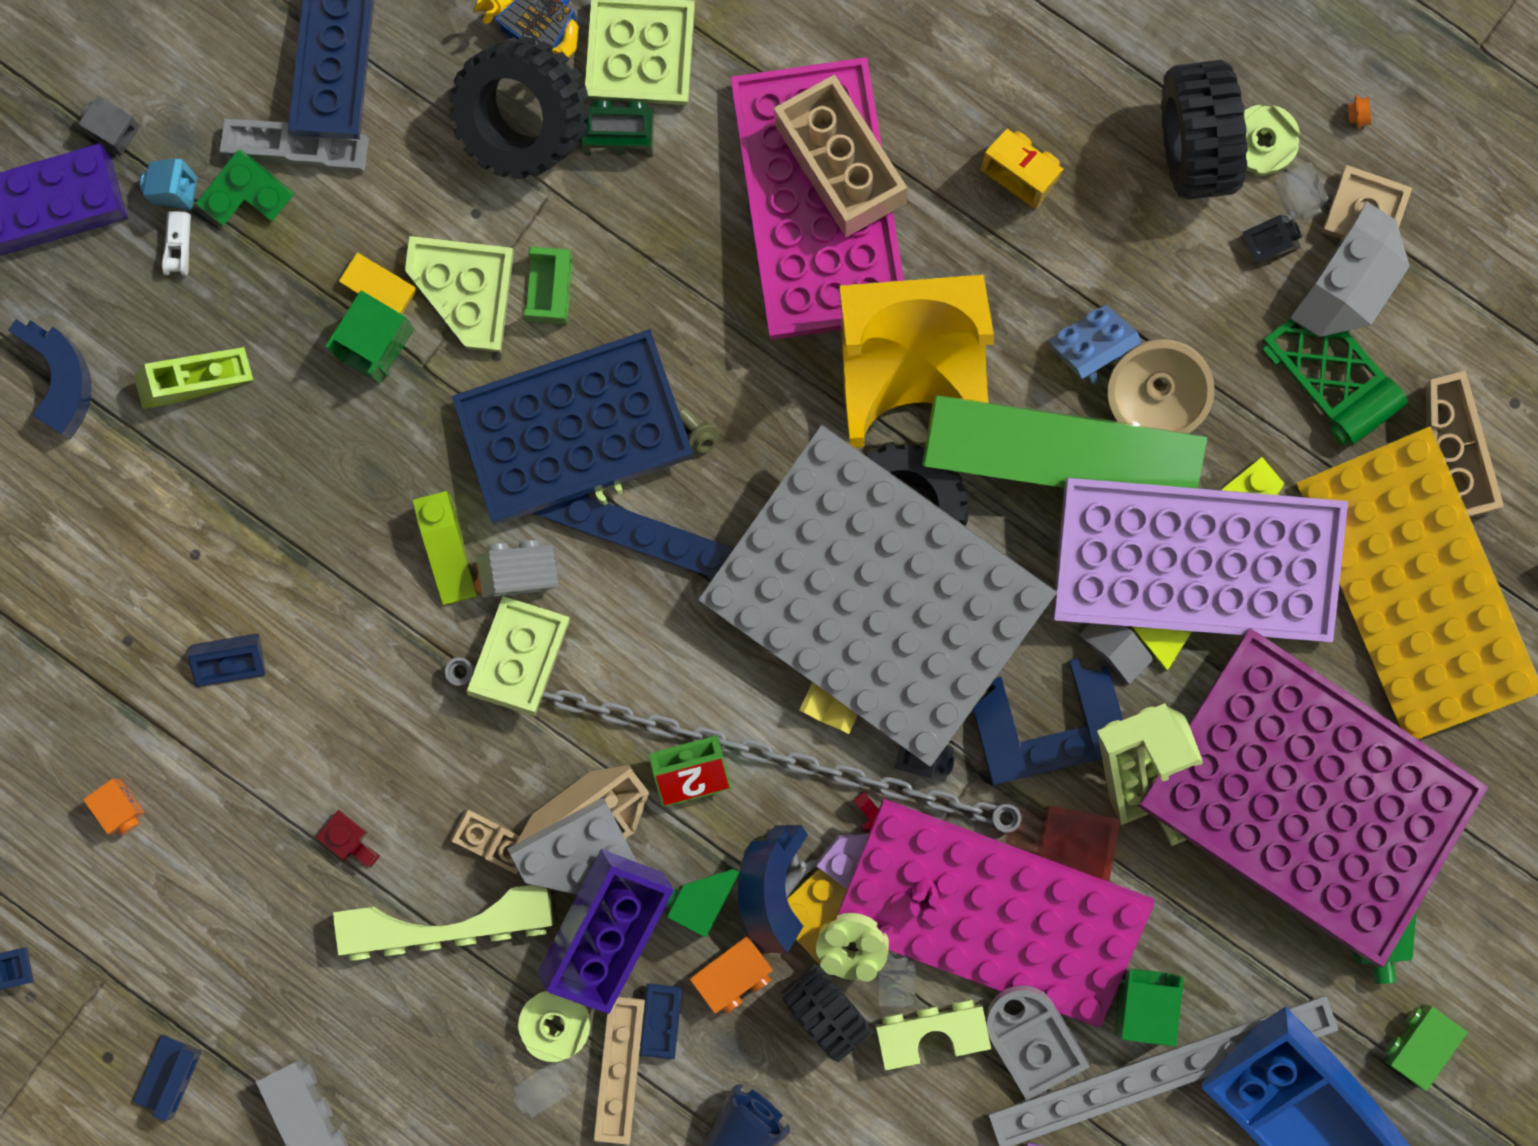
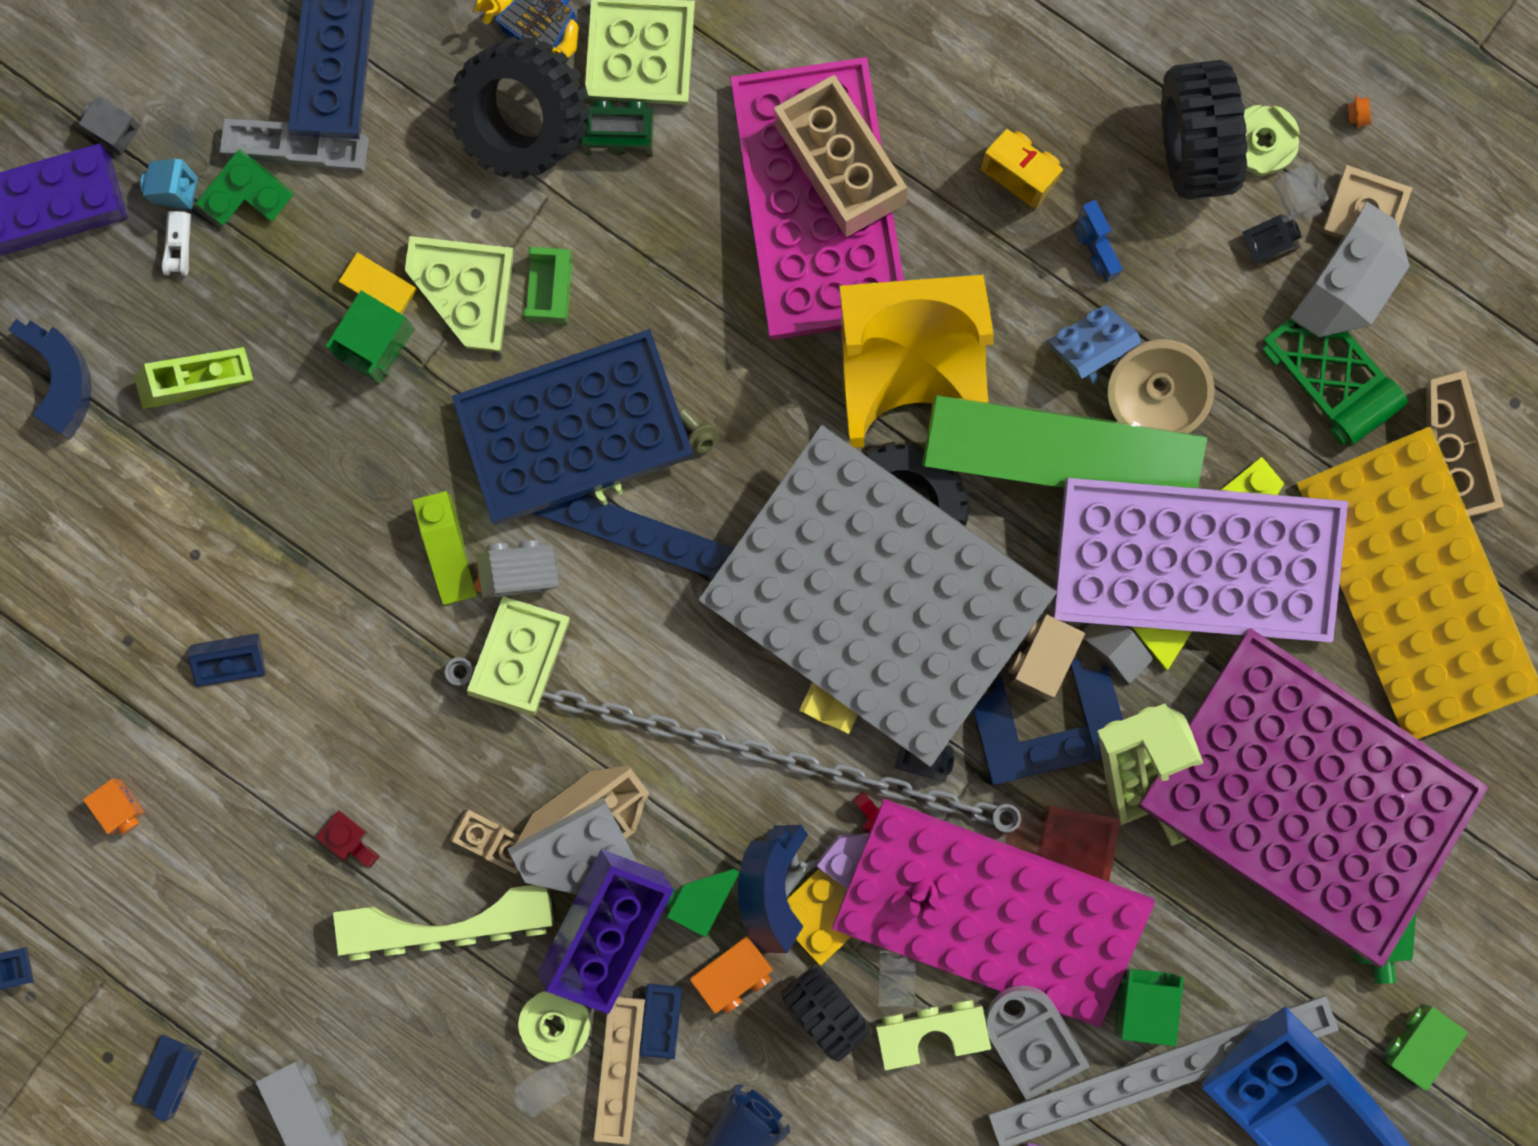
brick [649,735,732,807] -> none
yellowish green plate [816,913,889,981] -> none
none -> tan brick [1007,614,1085,701]
none -> blue plate [1074,199,1123,283]

